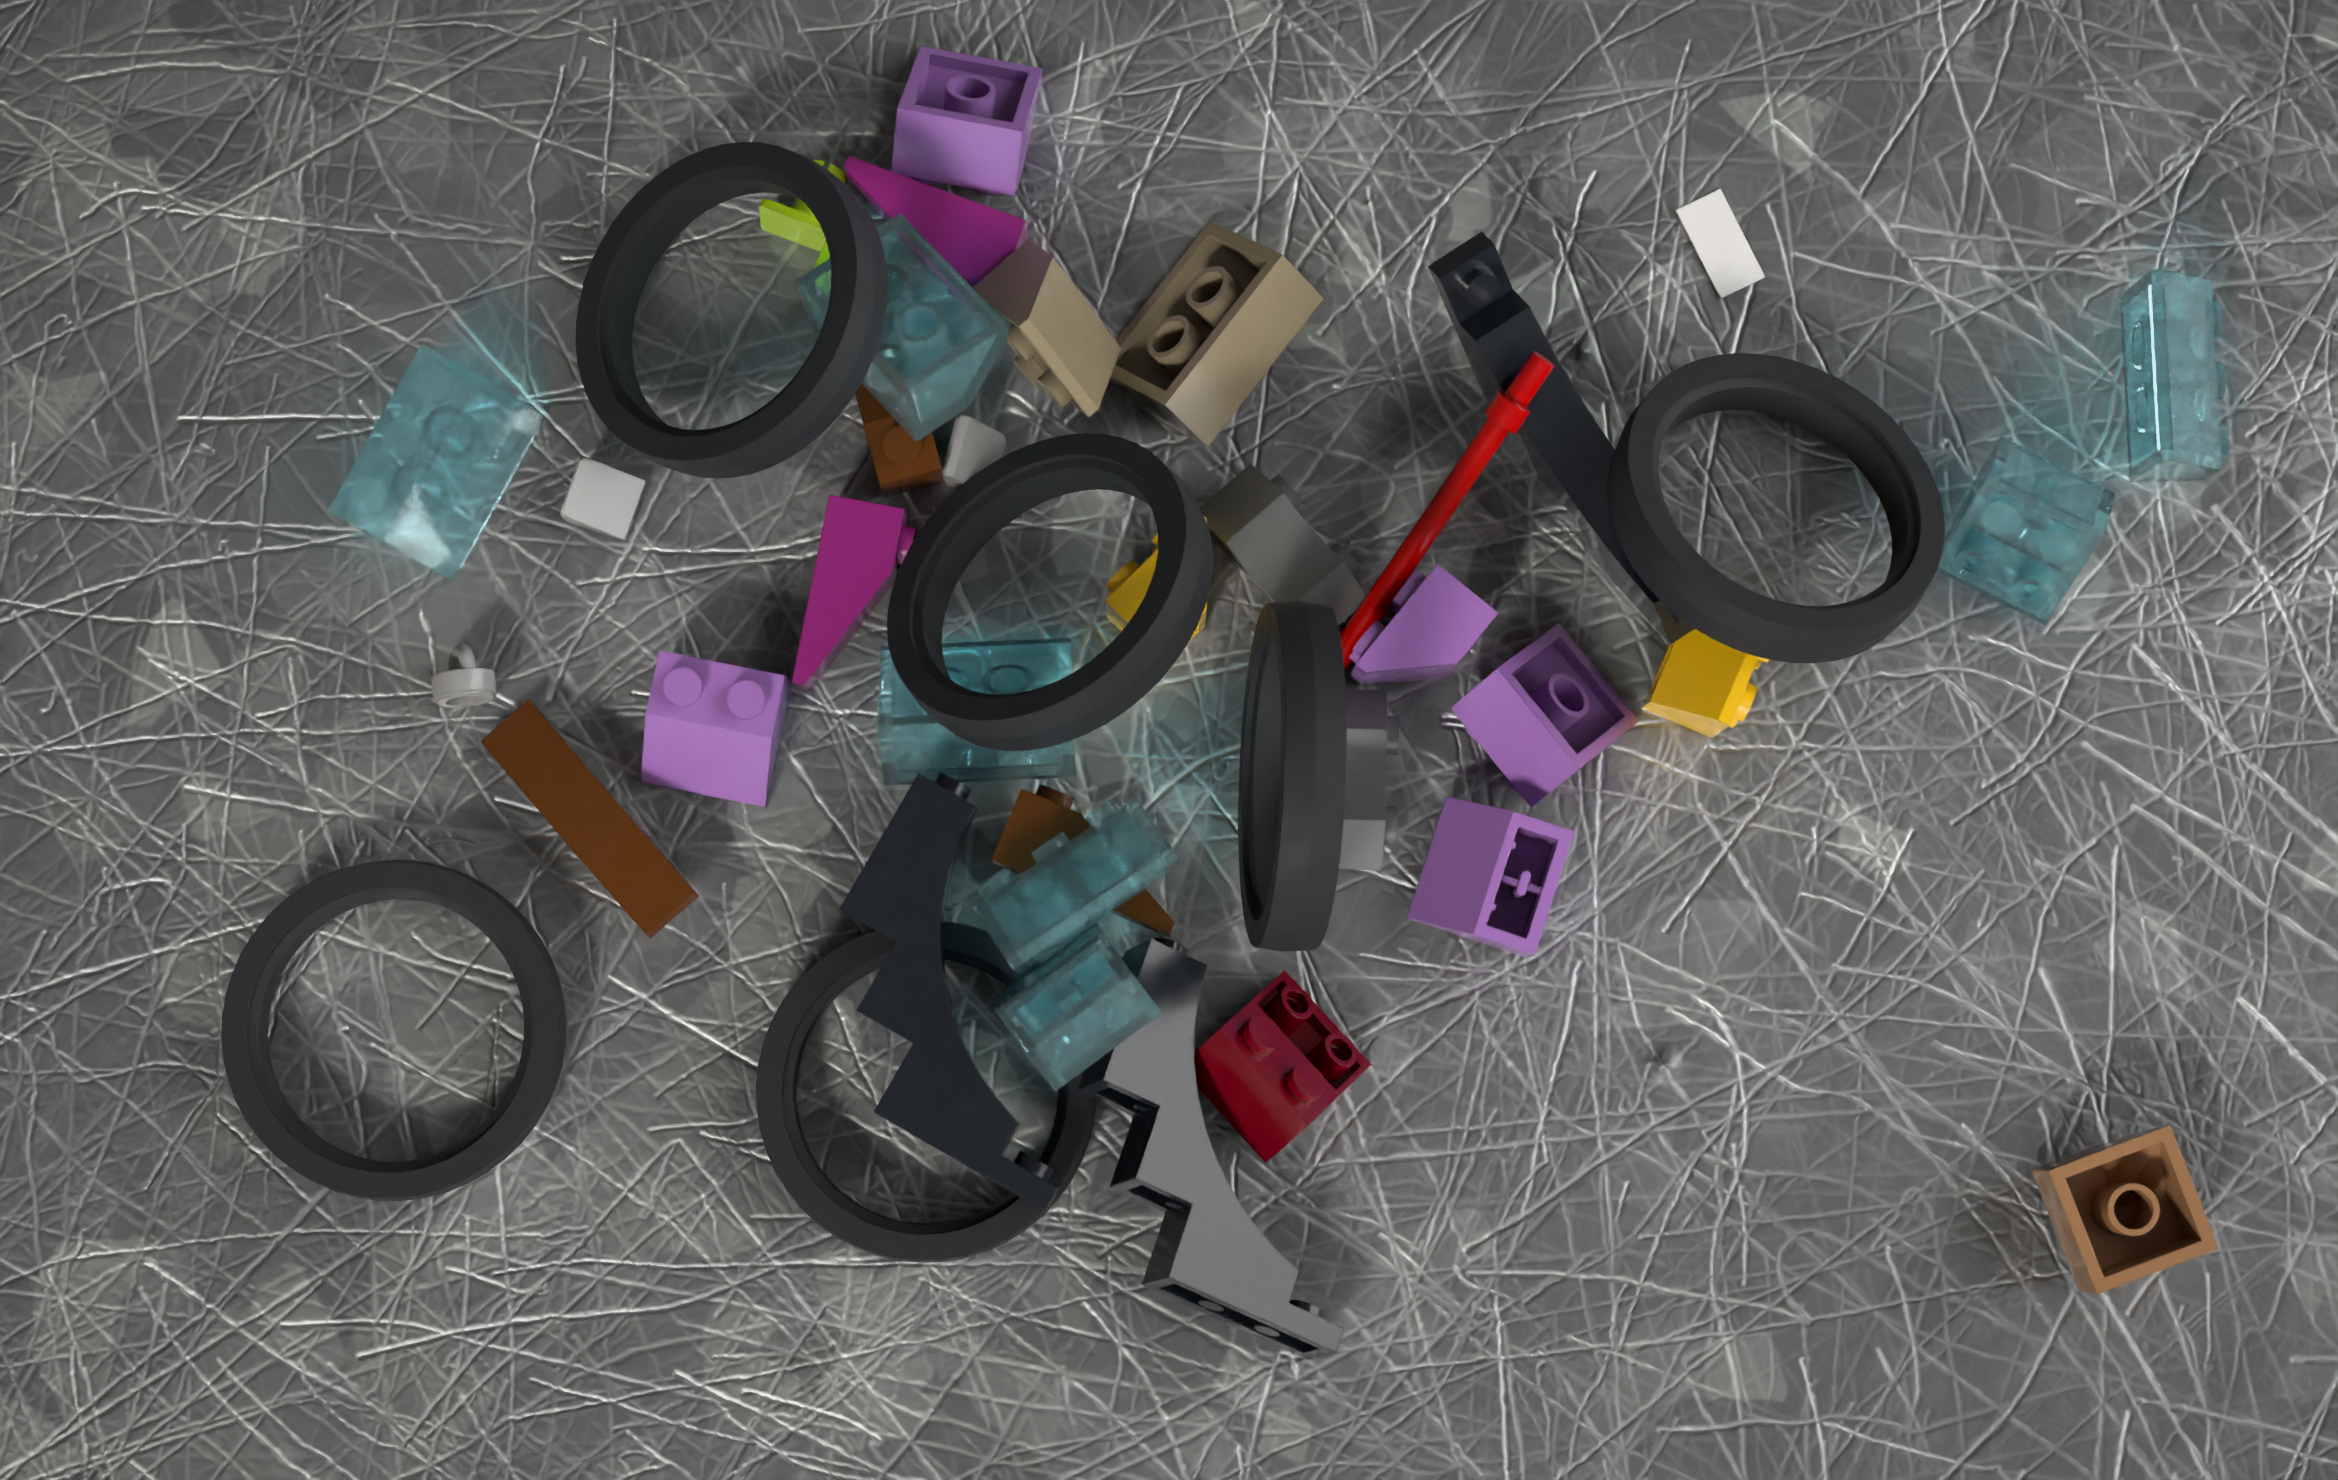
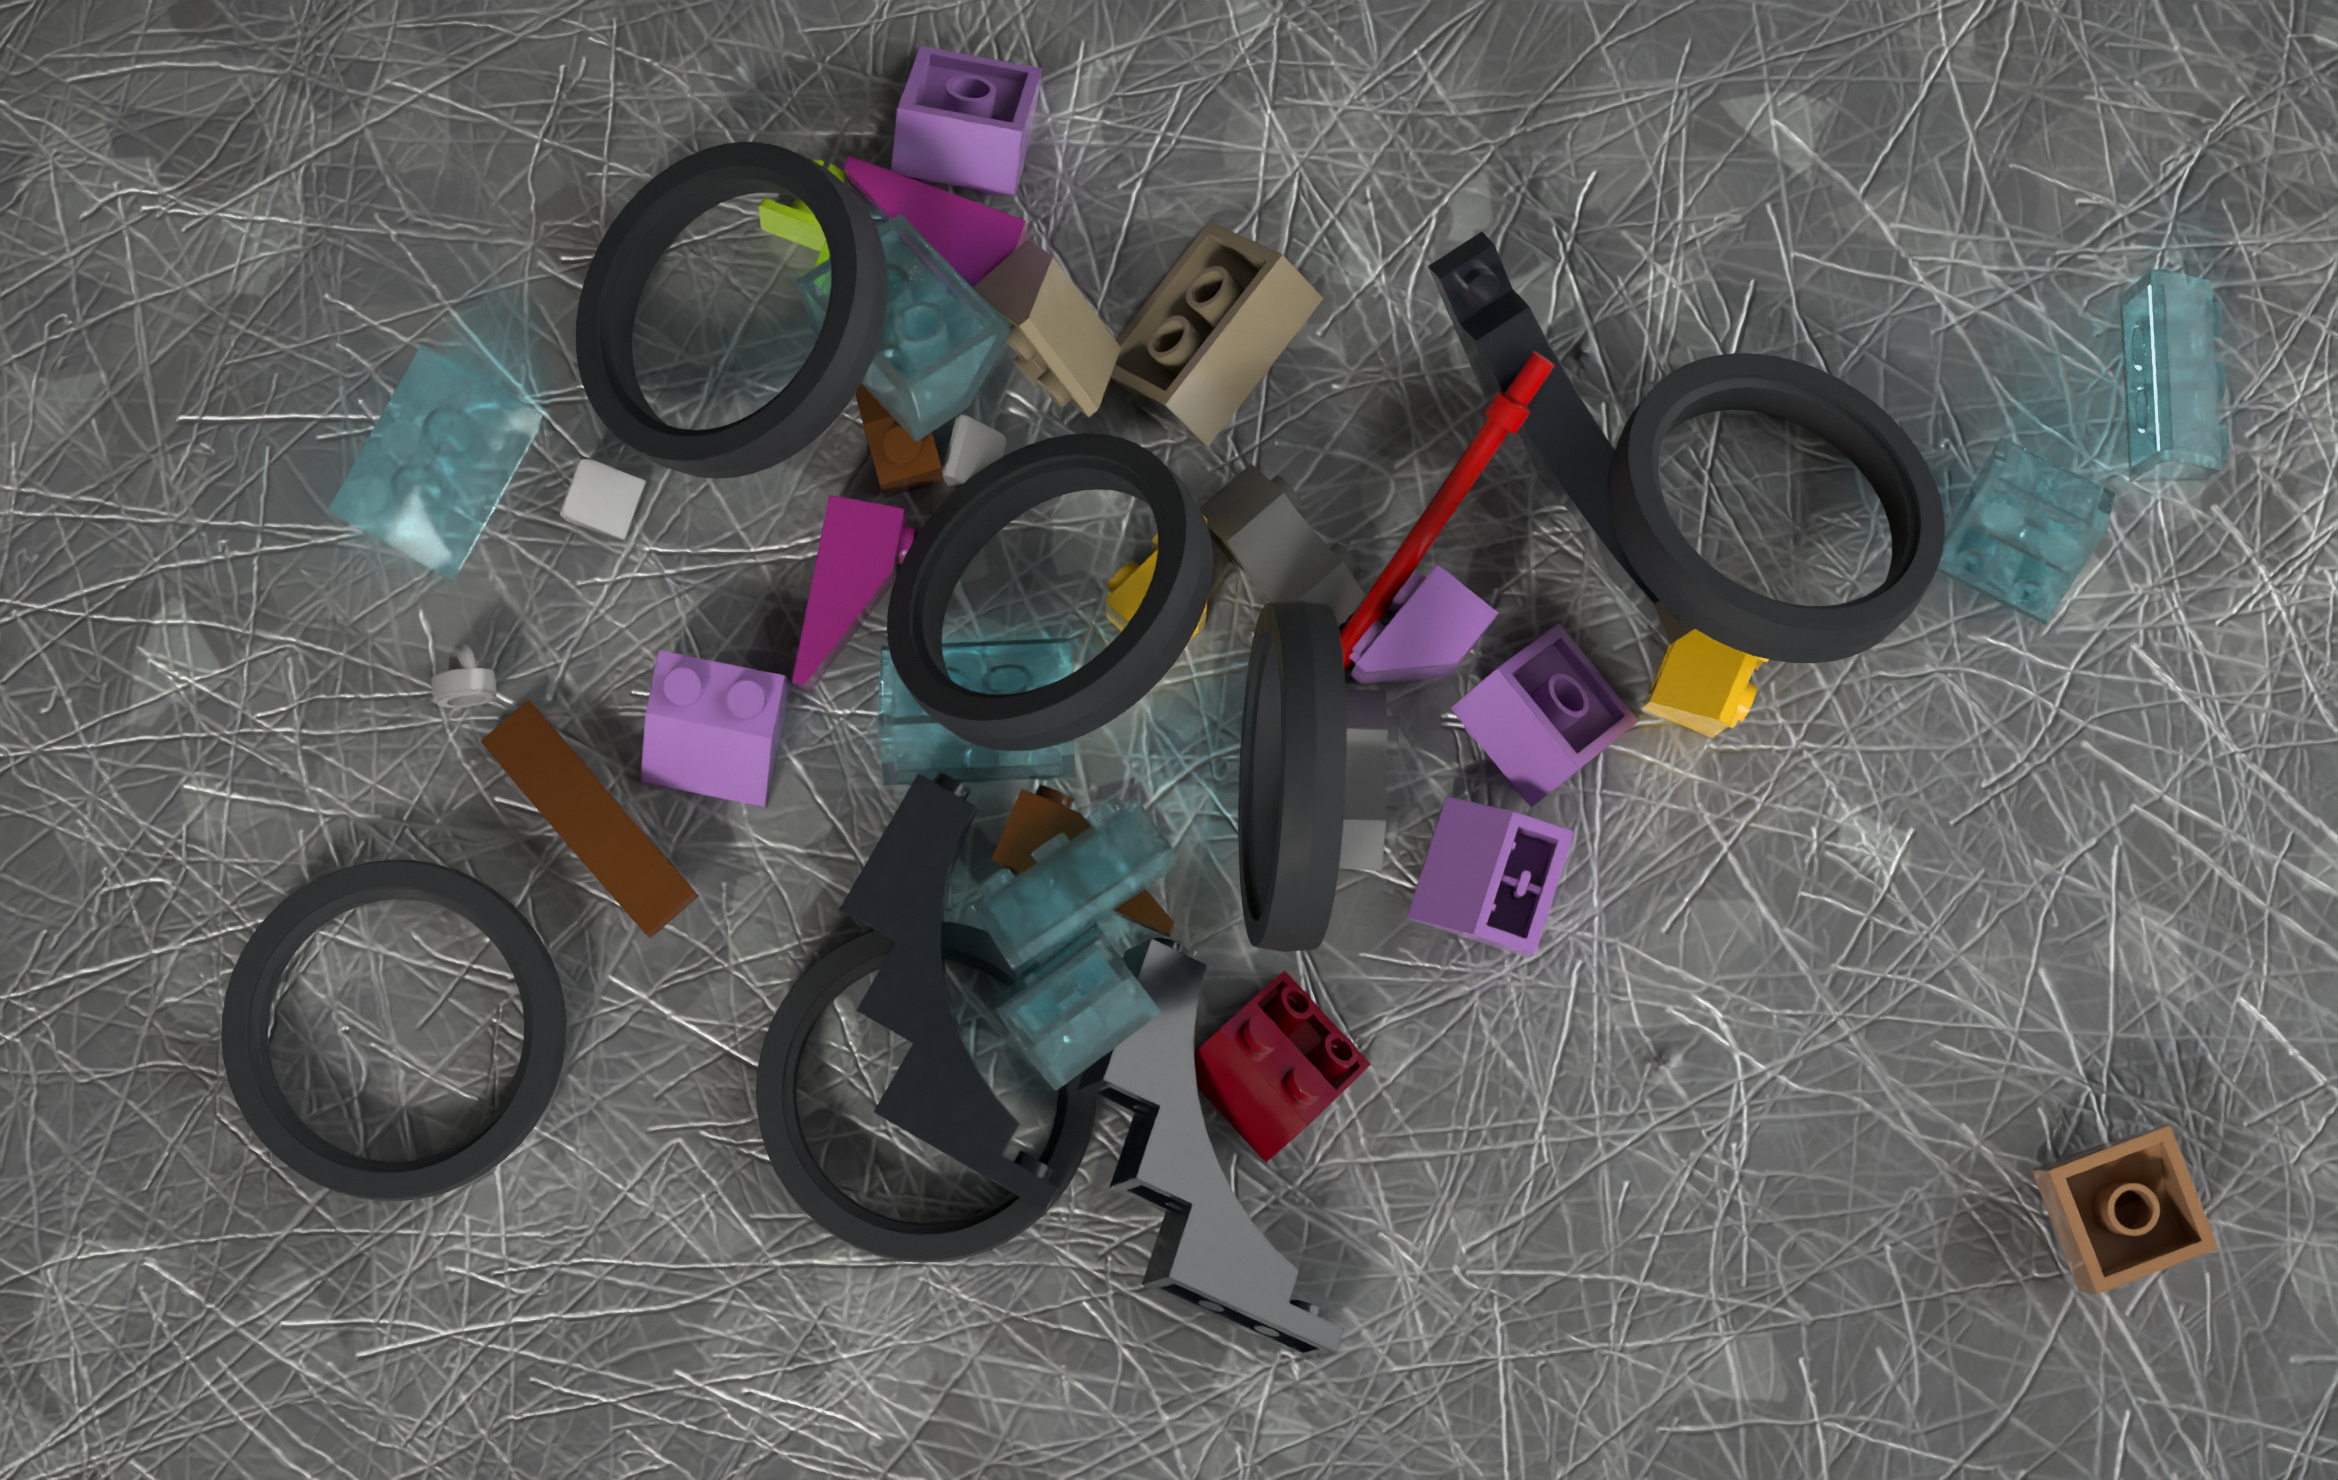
white sticker [1676,189,1765,299] -> none

